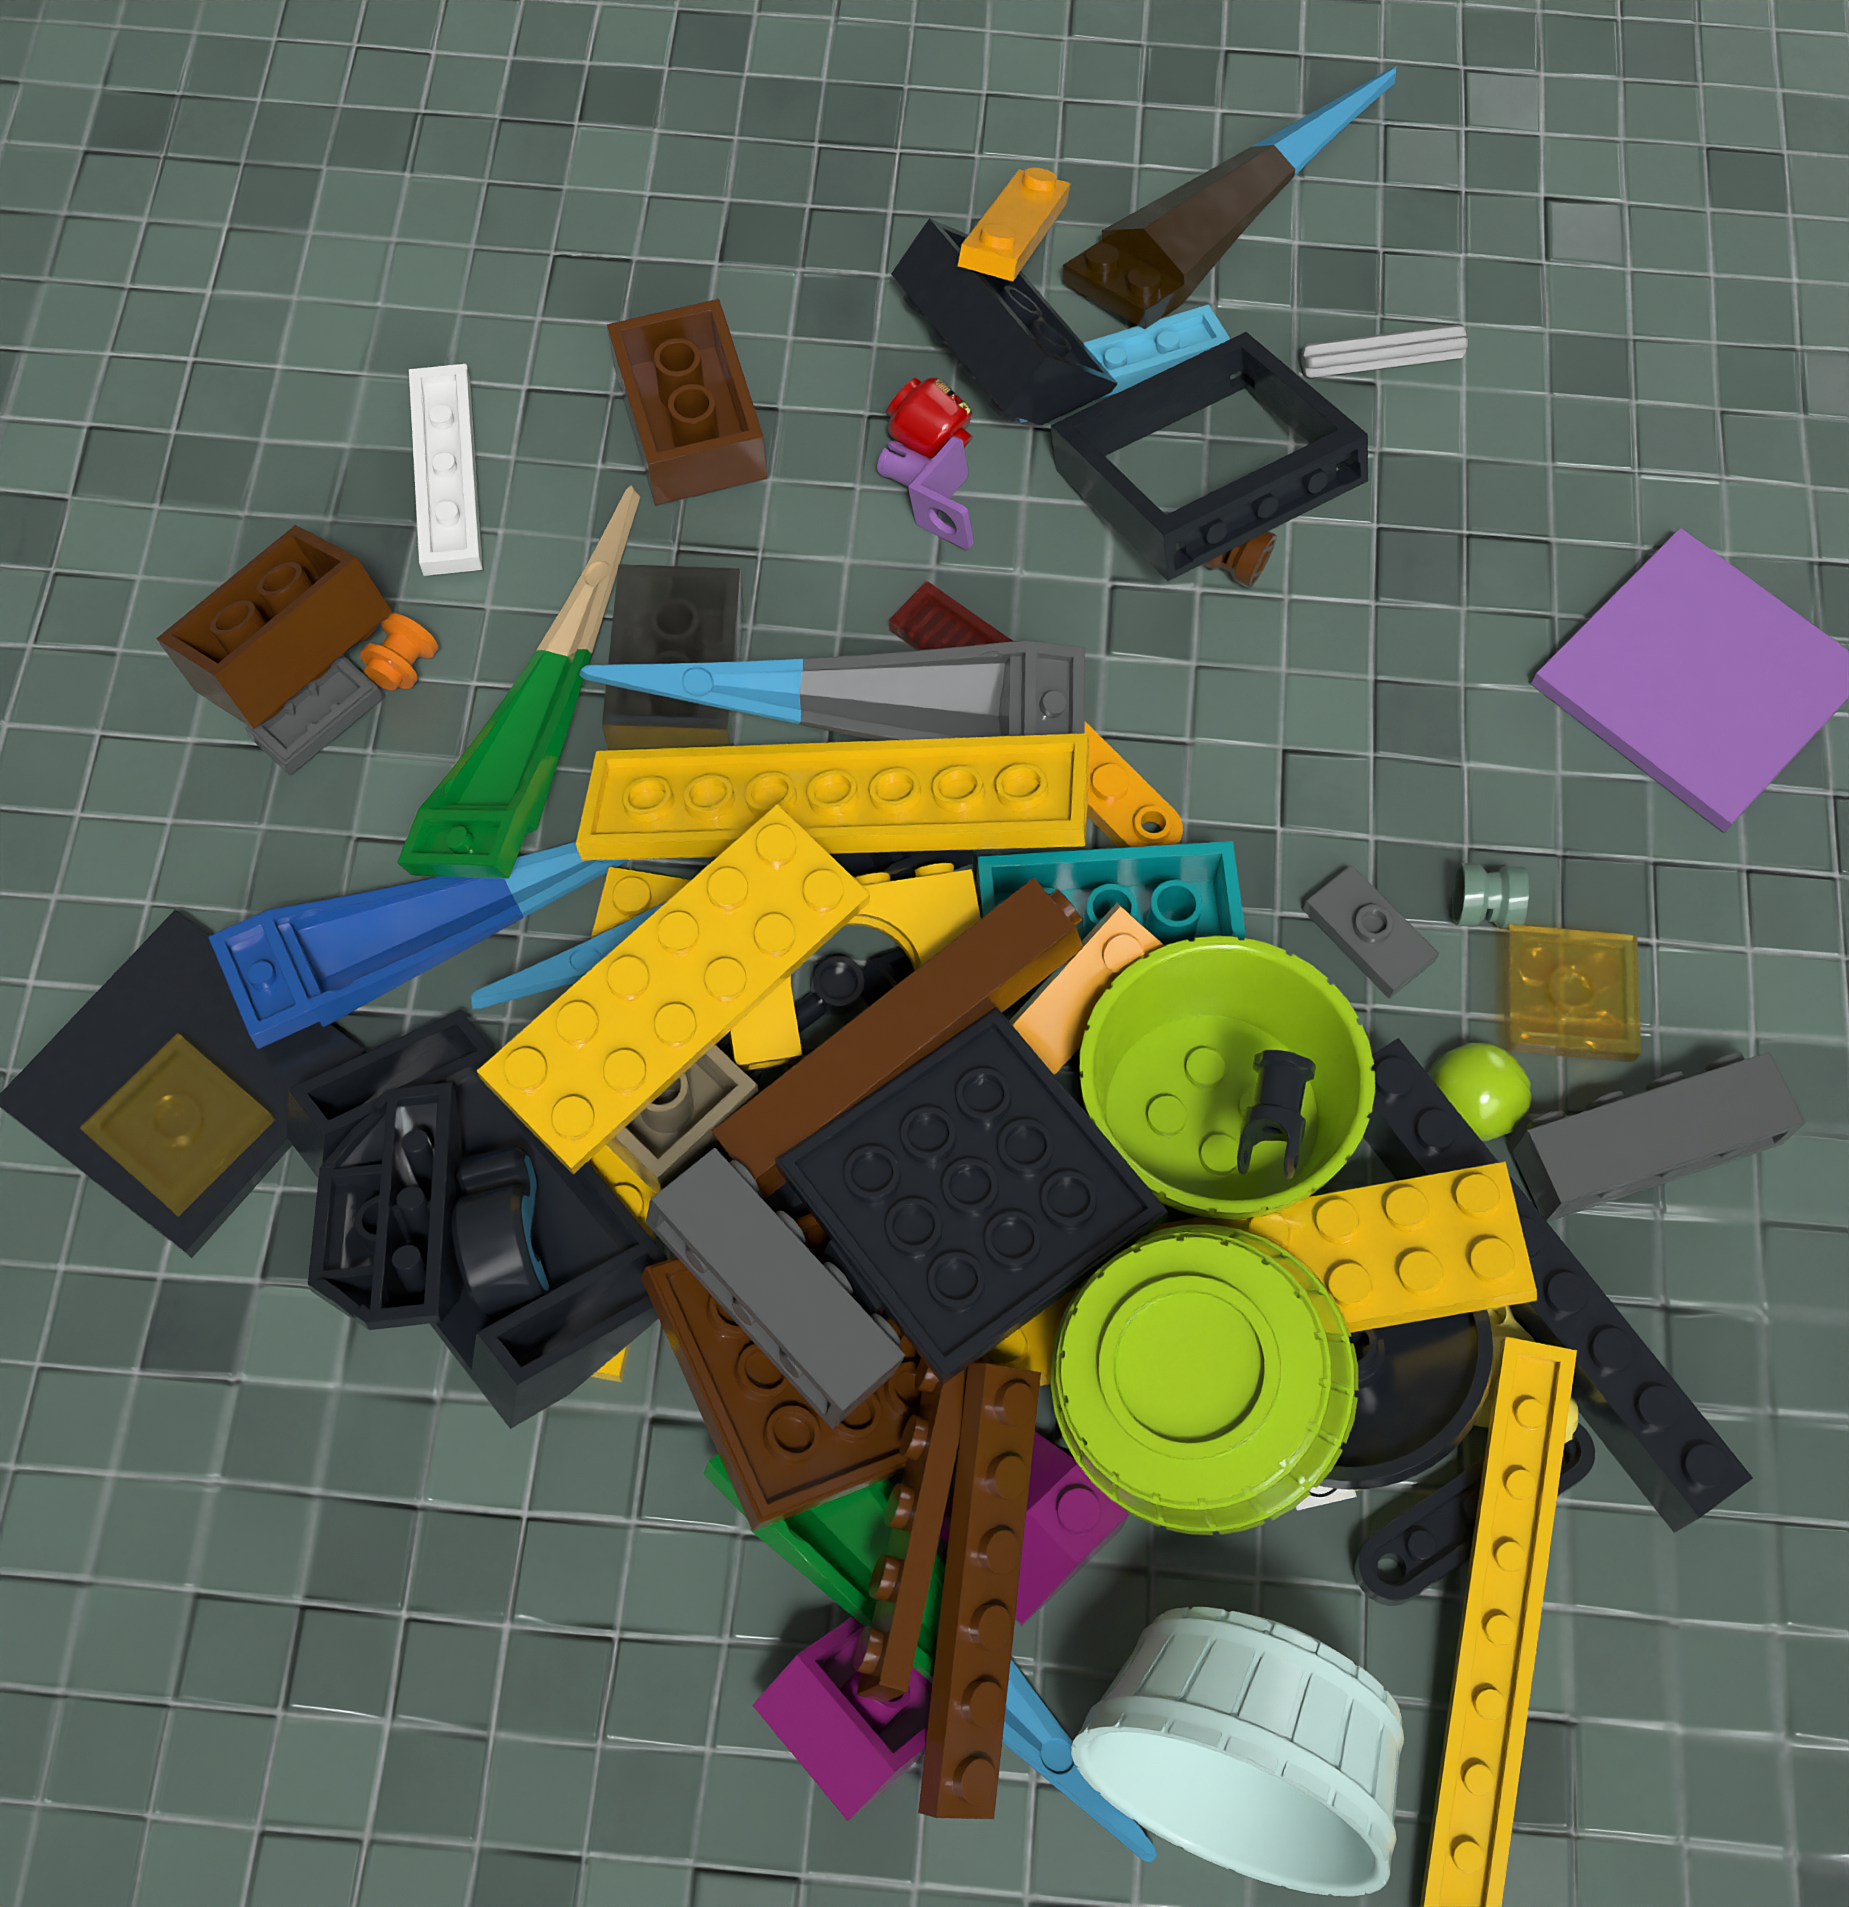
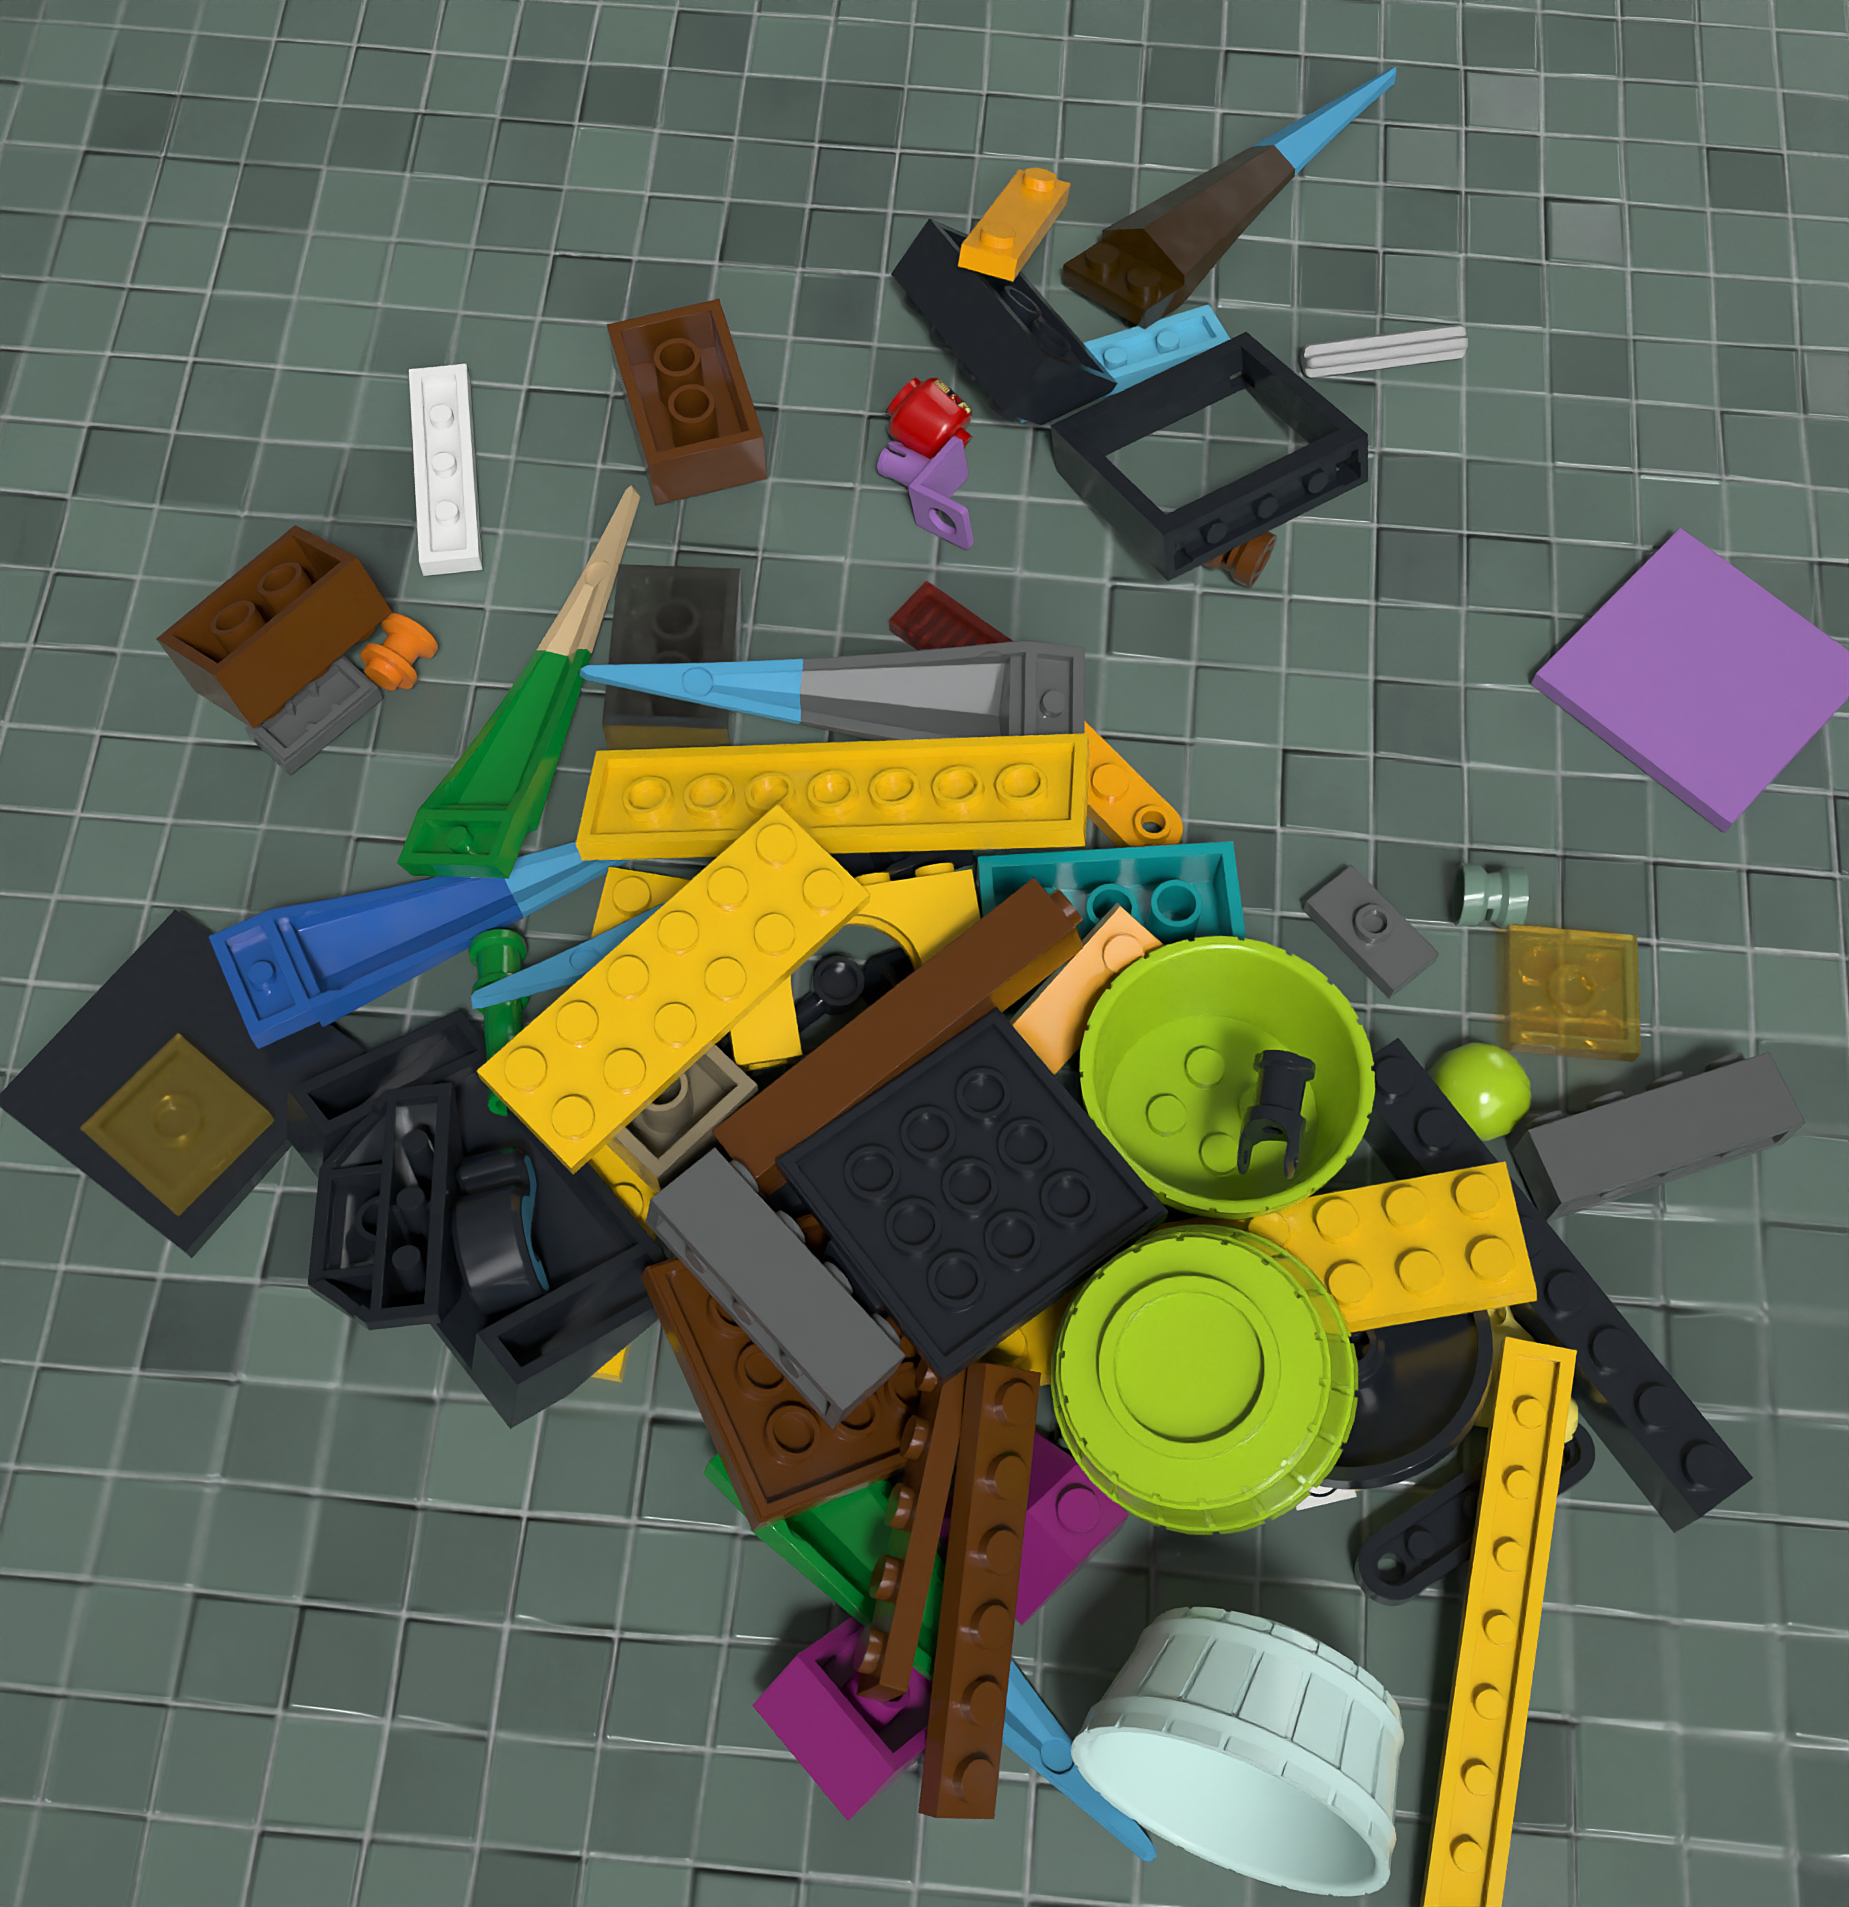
none -> green pin [468,929,531,1116]

